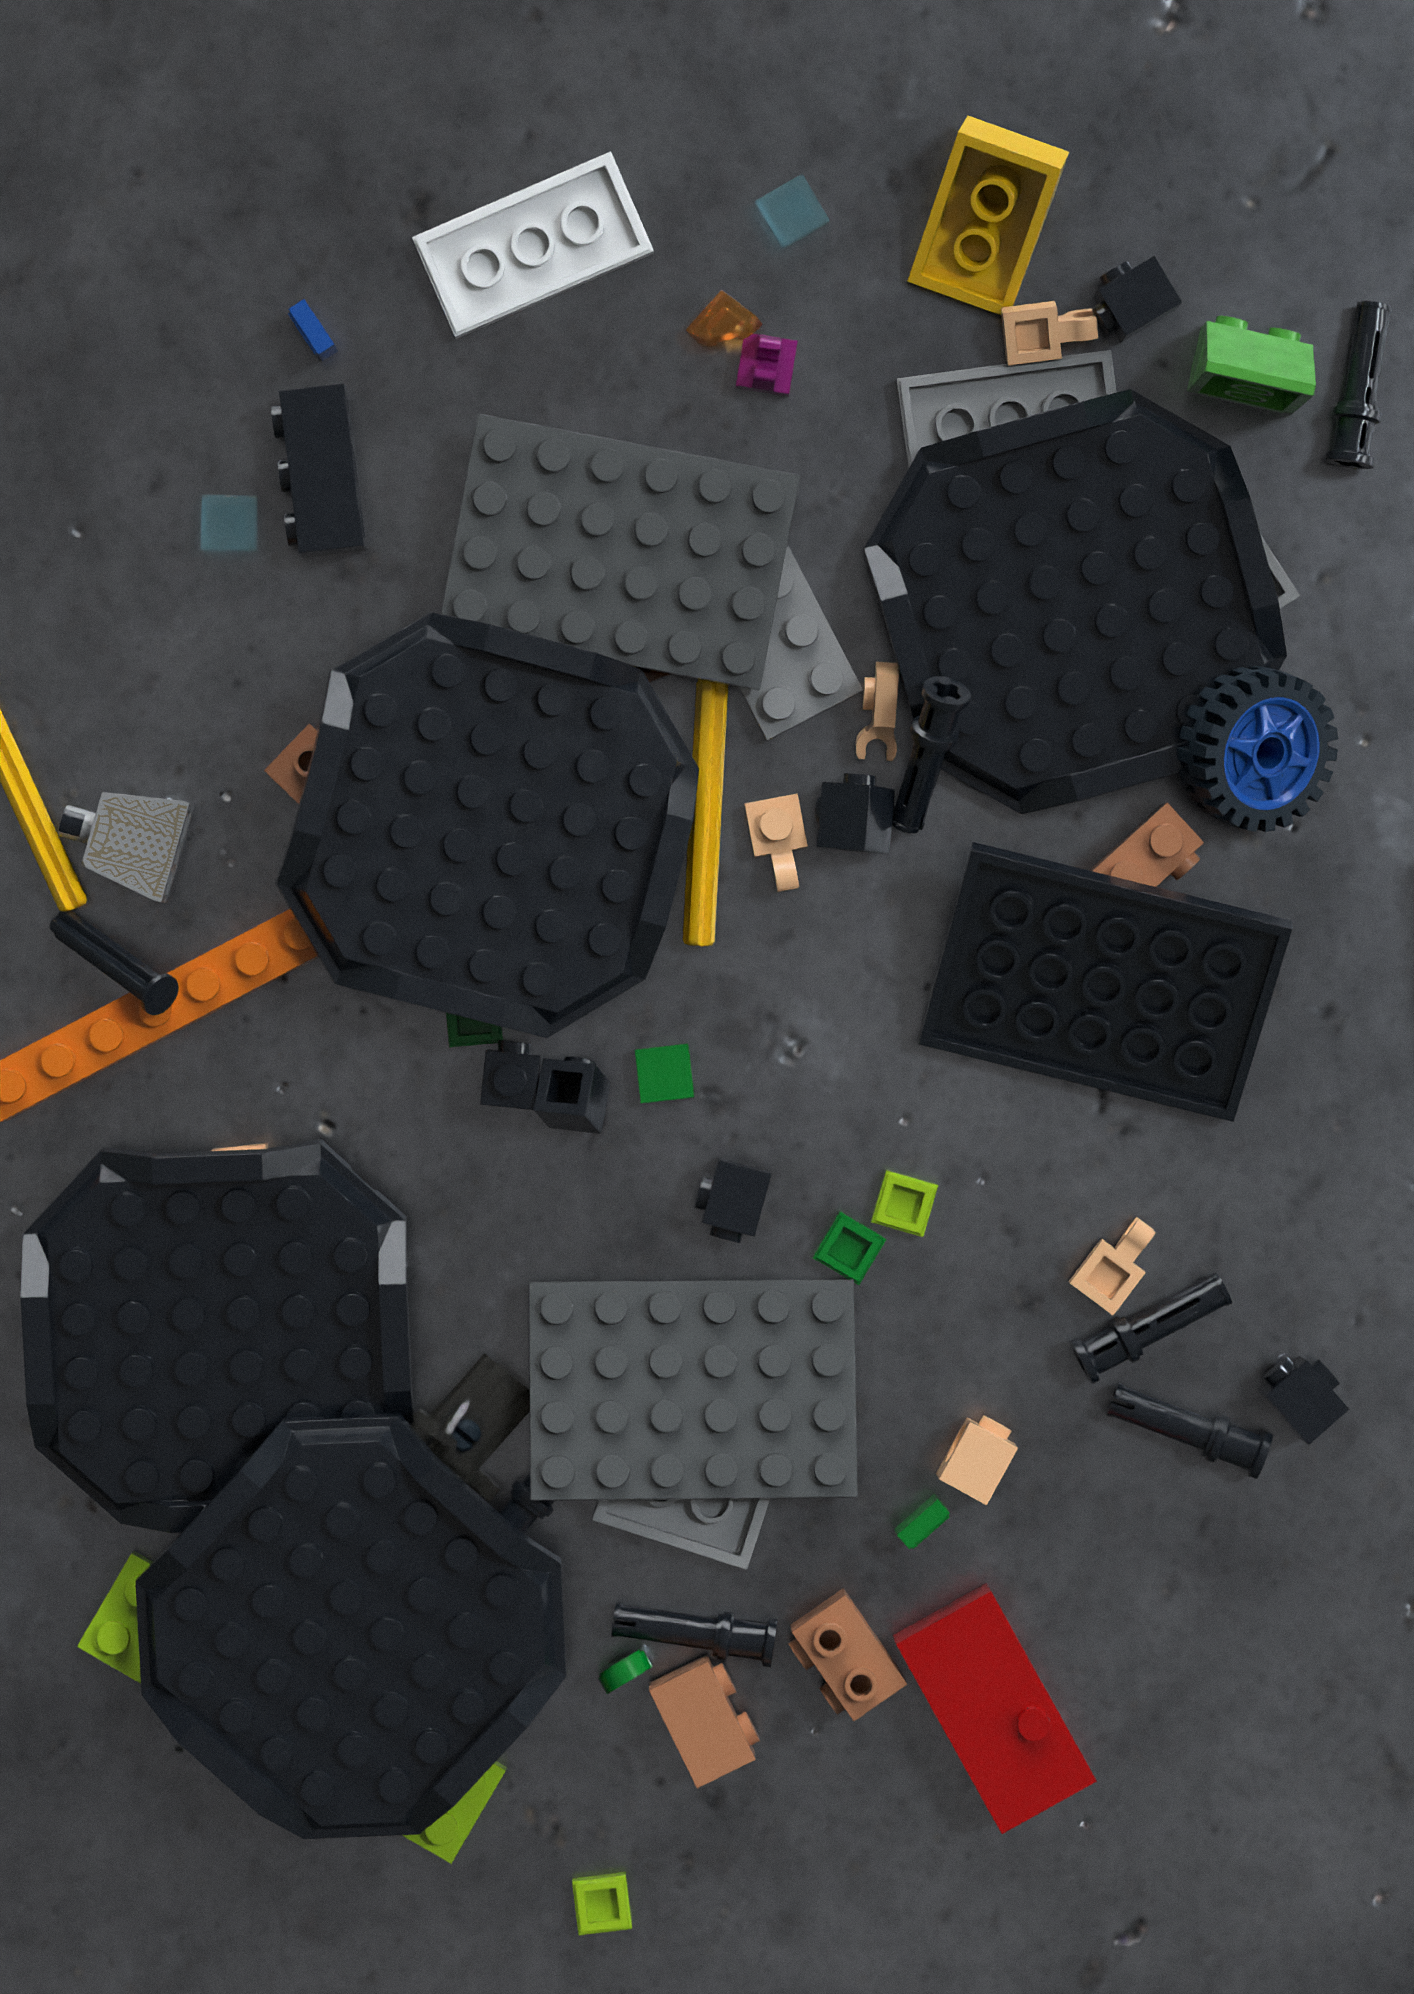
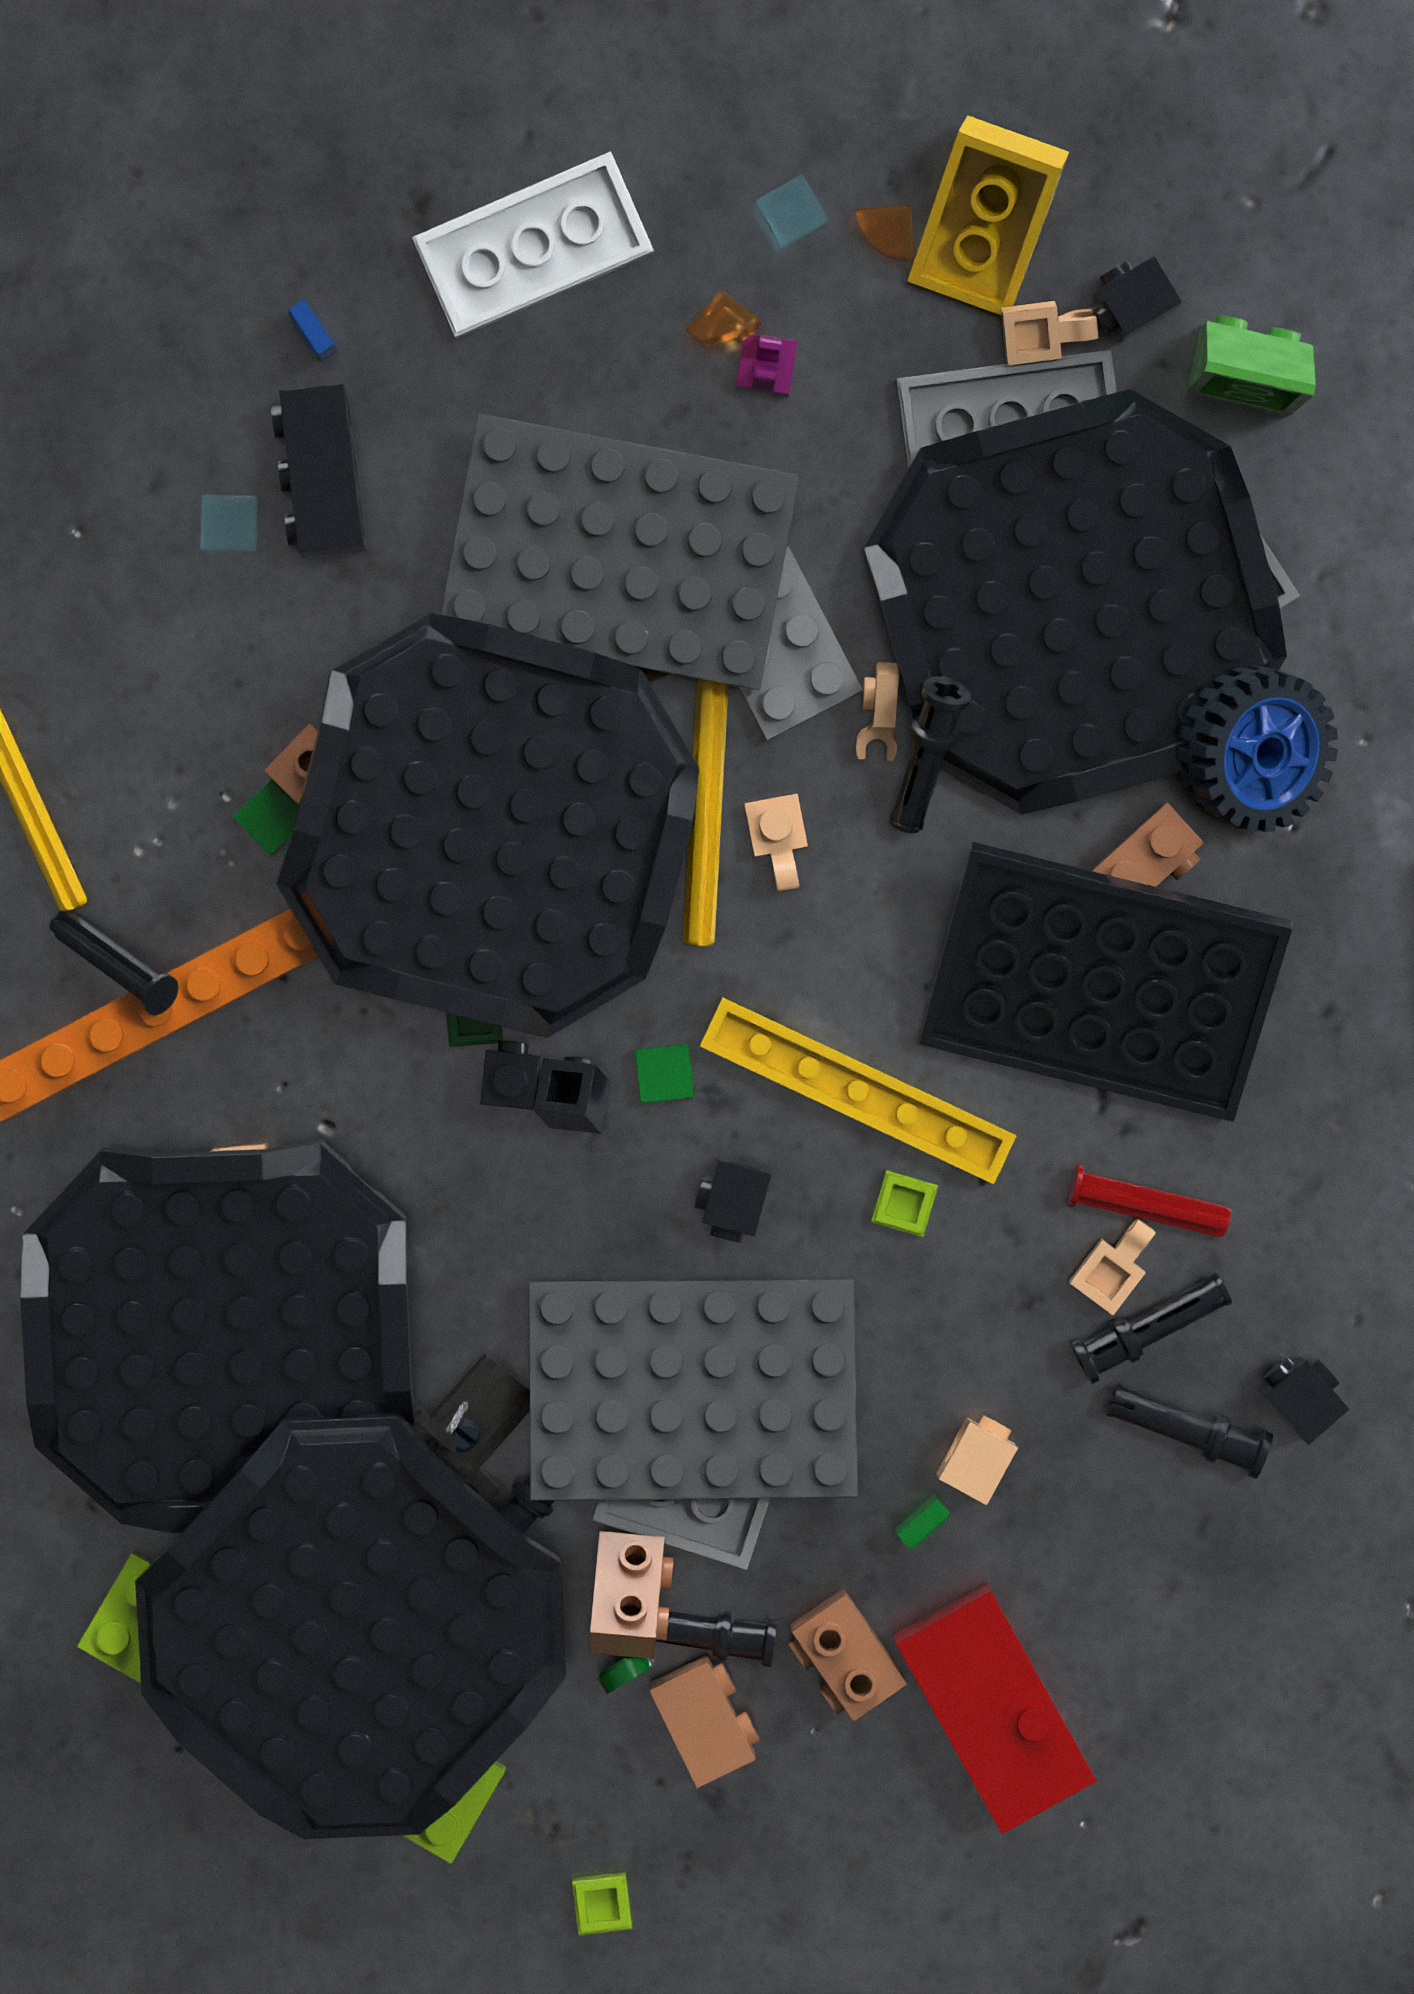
light grey torso [58,792,195,903] -> none
green tile [812,1211,887,1285] -> none
black brick [815,773,895,854] -> none
black pin [1325,301,1392,469] -> none
none -> green tile [233,779,298,856]
none -> brick [589,1531,674,1659]
none -> yellow plate [699,997,1017,1184]
none -> clear orange tile [856,205,915,261]
none -> red axle [1067,1165,1231,1237]

